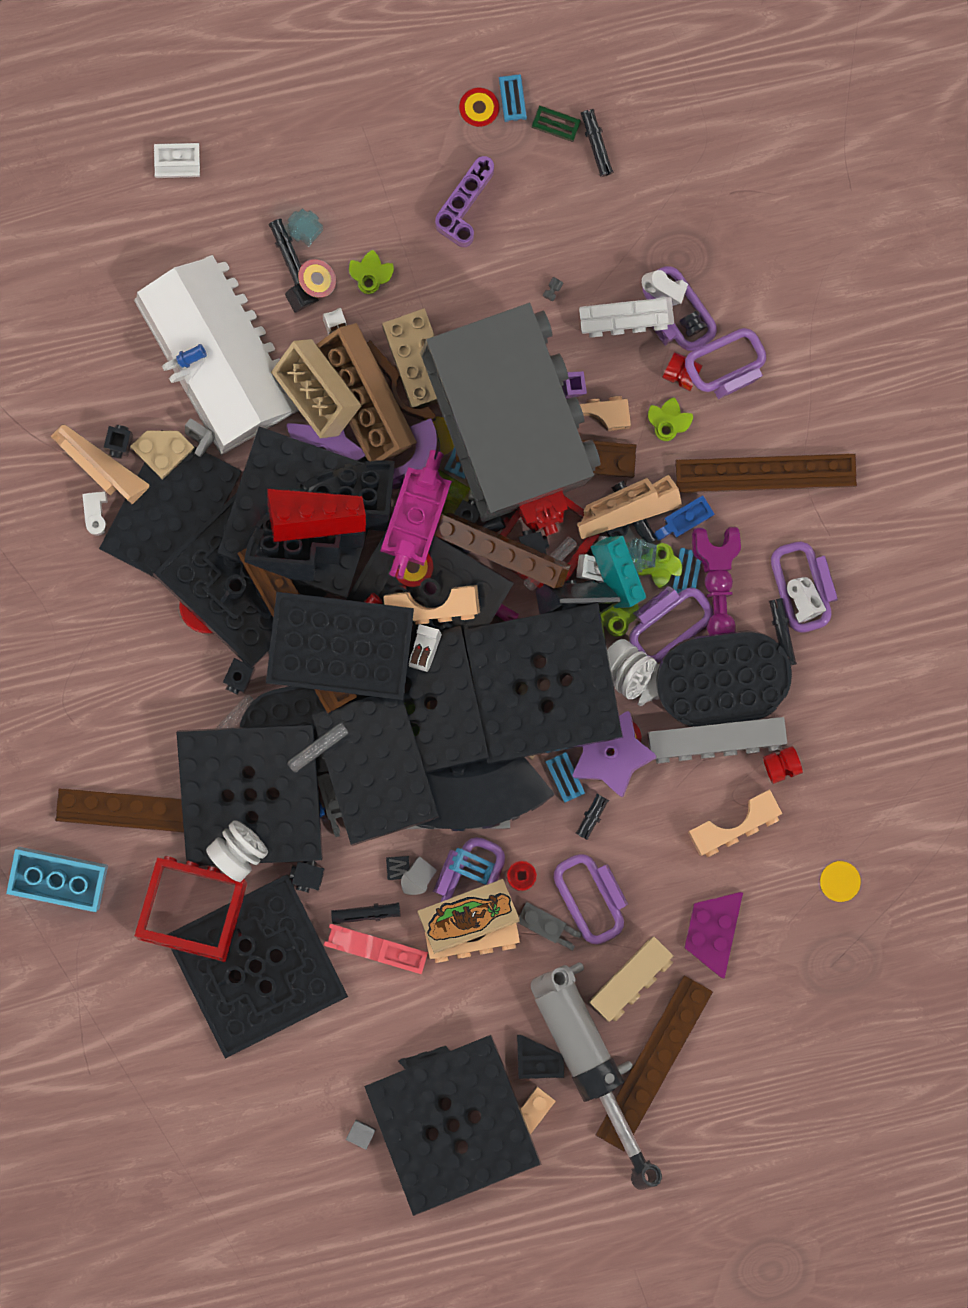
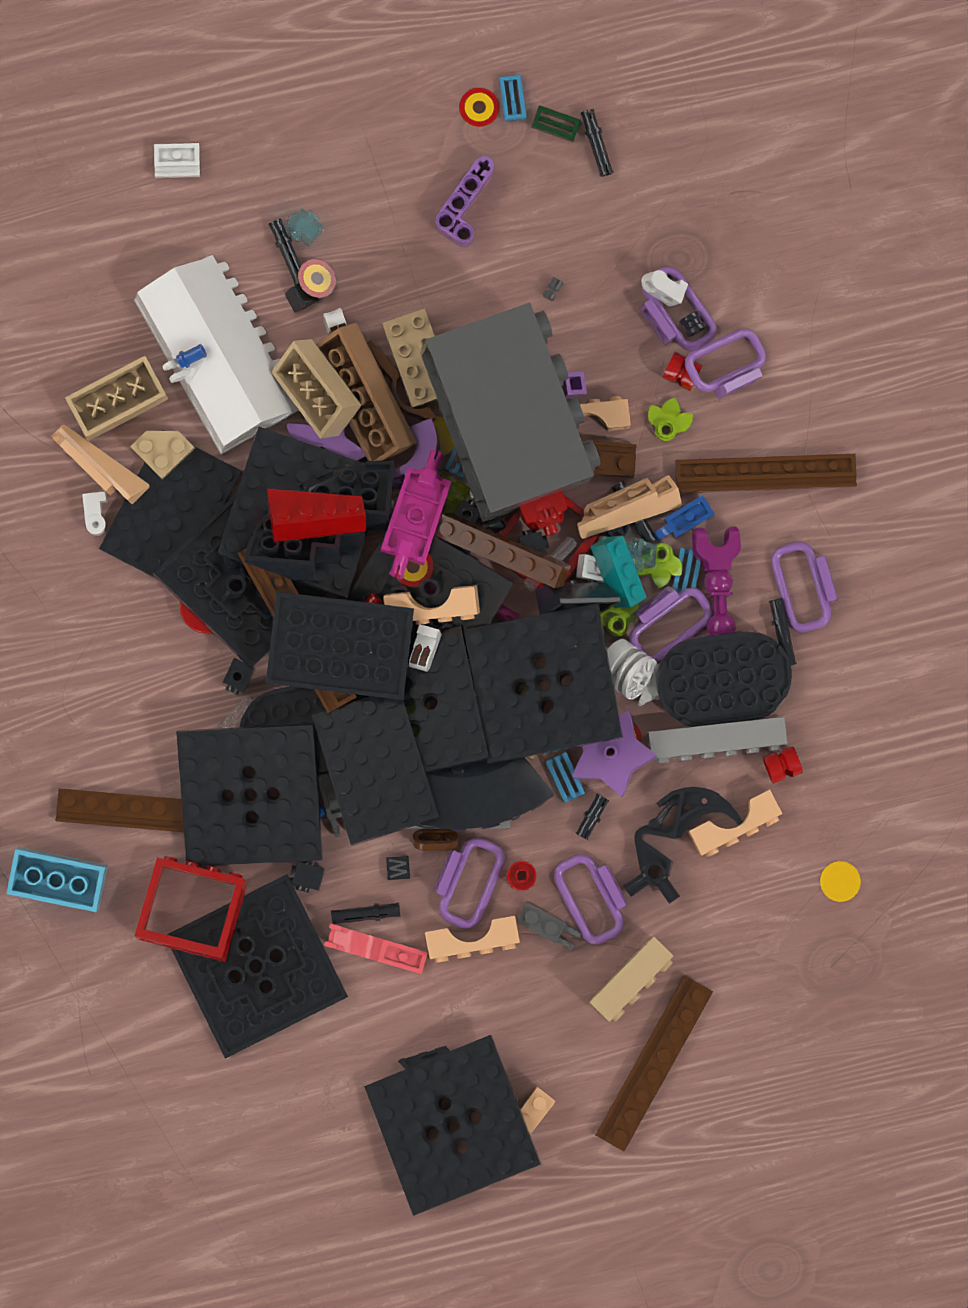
black brick [103,425,133,459] -> none
light grey tile [185,418,214,457] -> none
white wheel [206,820,268,882] -> none
clear axle [288,723,348,772] -> none
slope [346,1119,376,1150] -> none
lime plate [349,250,394,294] -> none
light grey tile [401,856,437,895] -> none
tile [418,879,520,954] -> none
dark azure tile [448,848,495,885] -> none
black wing [517,1035,564,1079] -> none
light grey piece [531,962,662,1190] -> none
white brick [579,297,674,338] -> none
magenta wing [684,892,743,979] -> none
white leg [787,577,826,623] -> none
none -> tan brick [65,356,168,441]
none -> reddish brown plate [413,829,458,851]
none -> black piece [624,787,743,904]

